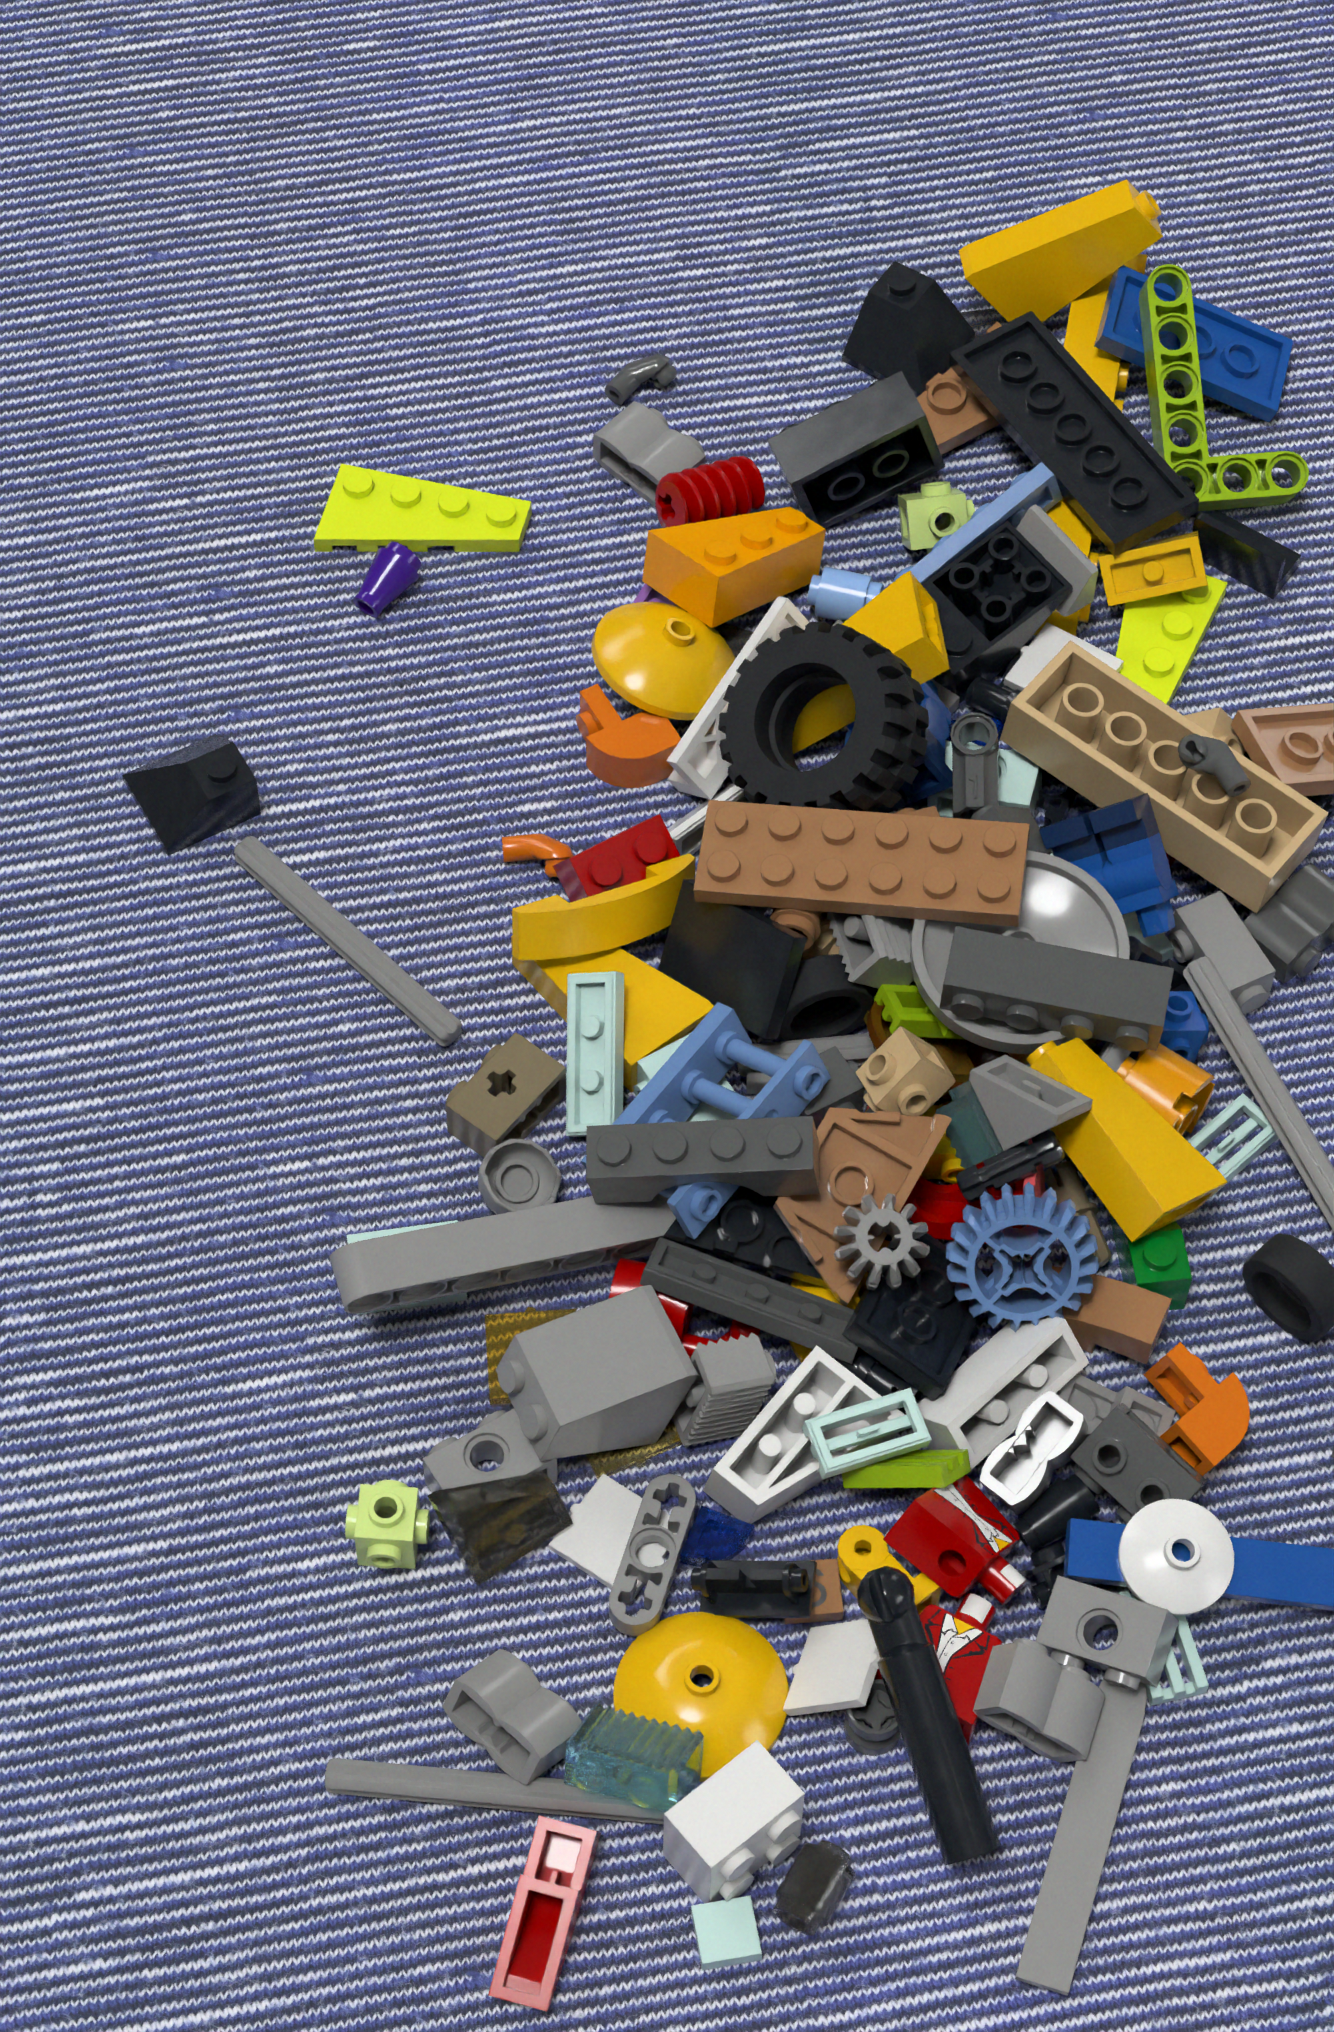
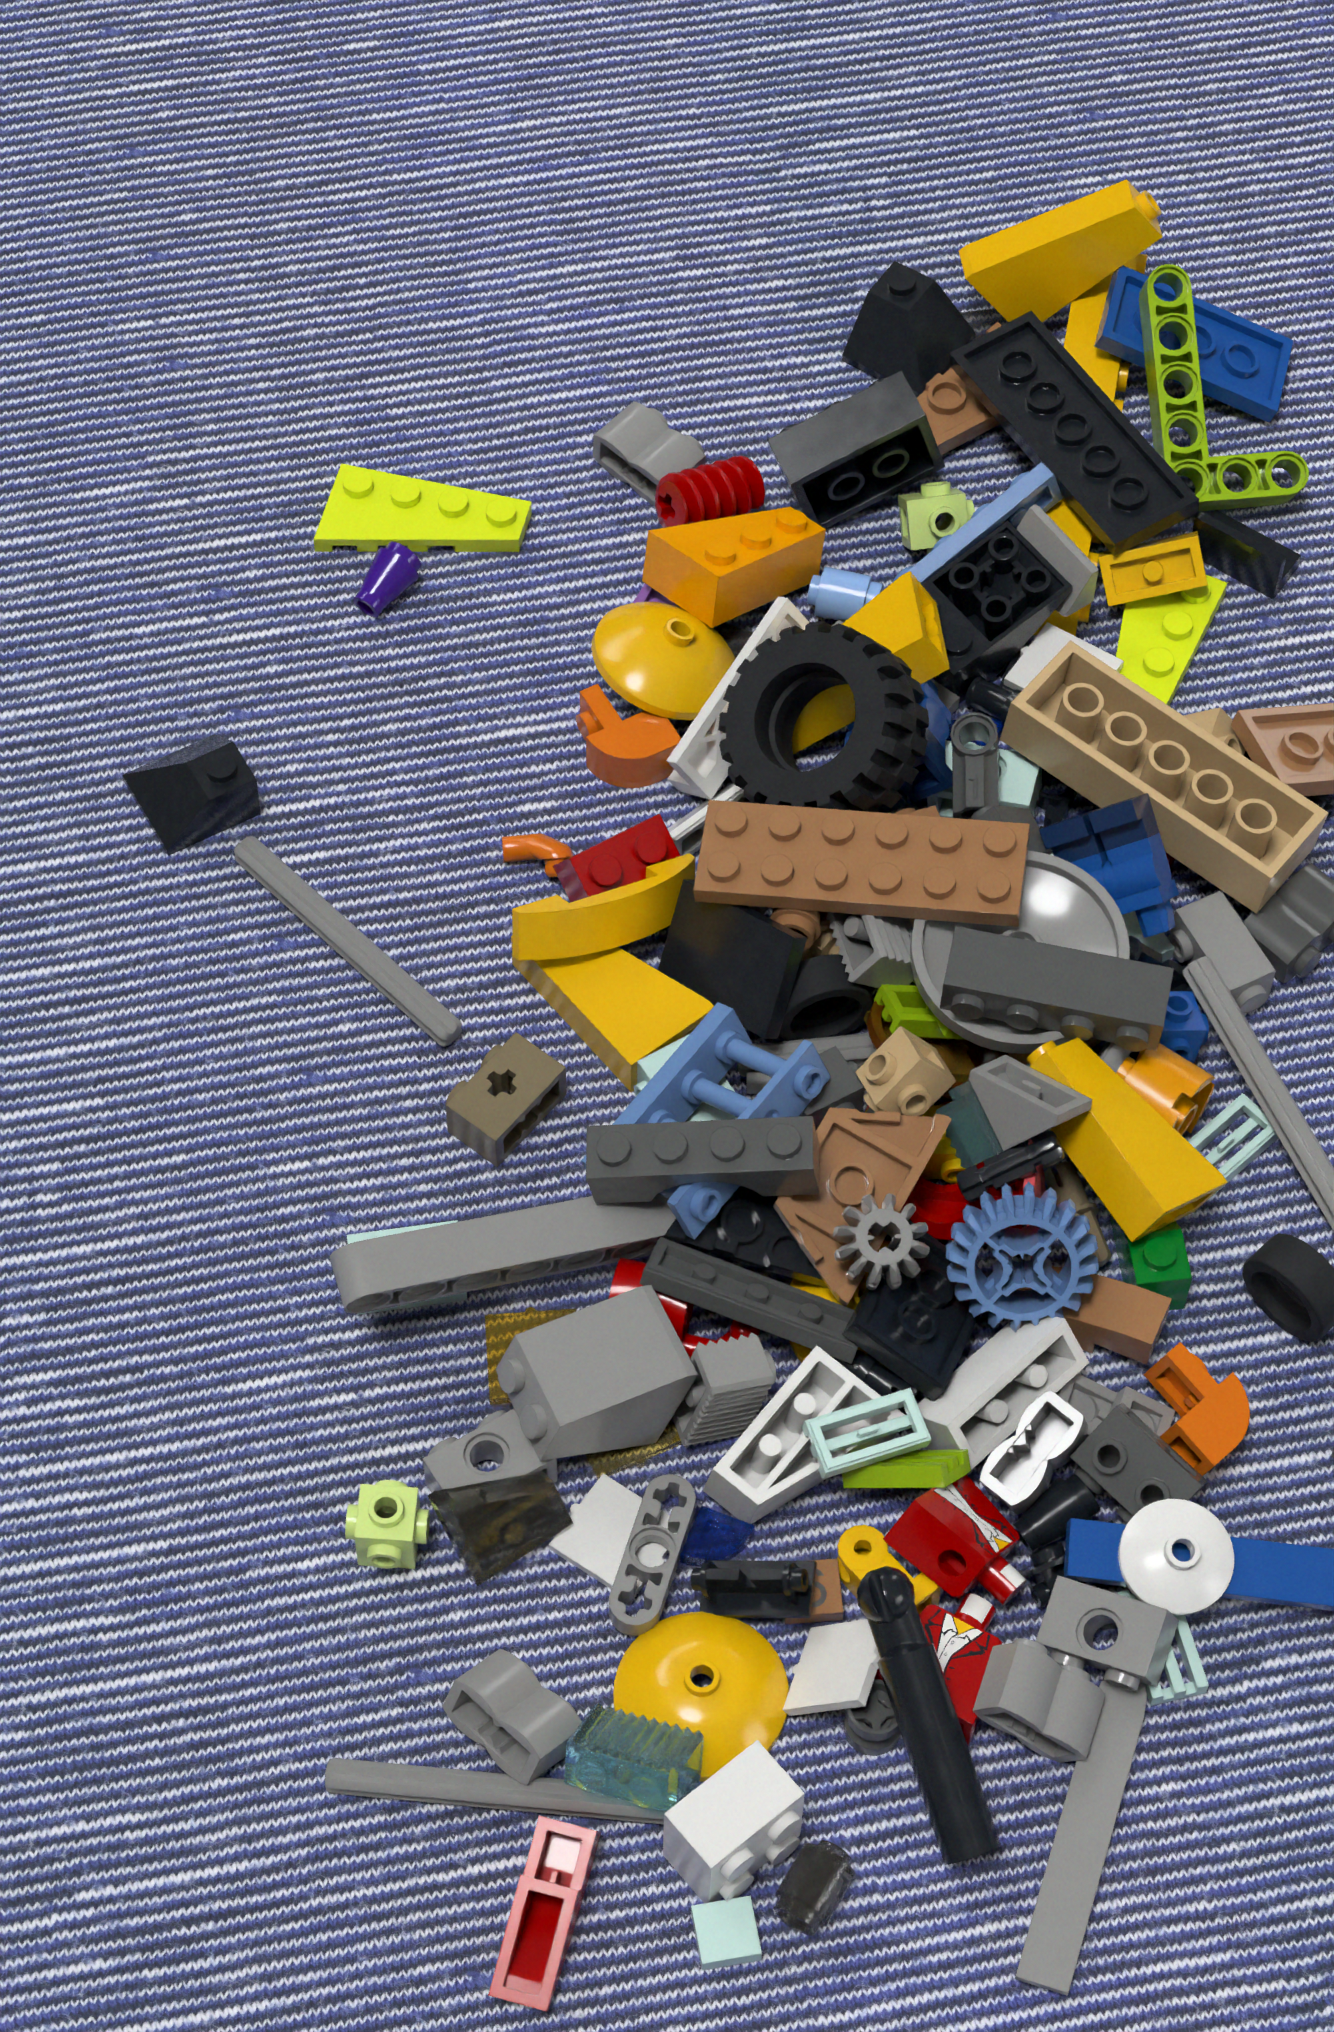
light grey hair [478,1139,562,1214] -> none
light aqua tile [566,971,624,1137] -> none
dark grey arm [605,353,677,405] -> none
dark grey arm [1178,734,1251,797] -> none

